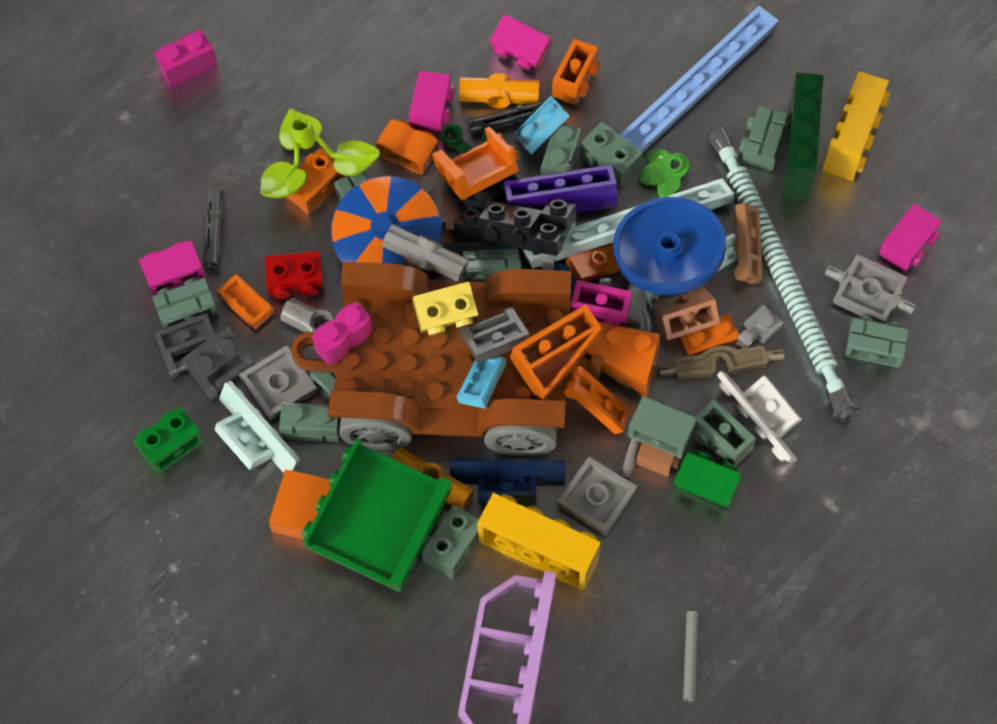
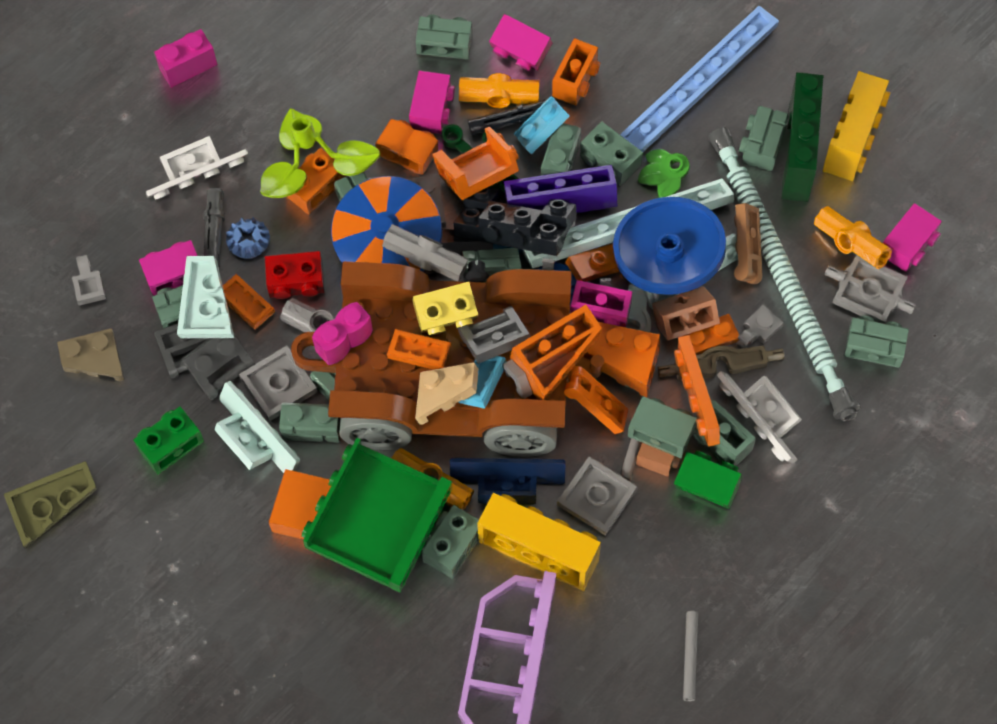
none -> olive wing [4,461,97,549]
none -> dark tan wing [57,328,124,381]
none -> light grey plate [72,255,106,306]
none -> white bracket [146,136,248,200]
none -> light aqua wing [177,256,235,338]
none -> medium blue gear [226,217,270,258]
none -> orange plate [387,329,451,370]
none -> tan wing [415,363,479,425]
none -> sand green brick [416,14,473,59]
none -> black piece [464,260,489,283]
none -> light grey tile [503,359,533,399]
none -> orange wing [674,335,720,447]
none -> light orange piece [814,206,892,269]

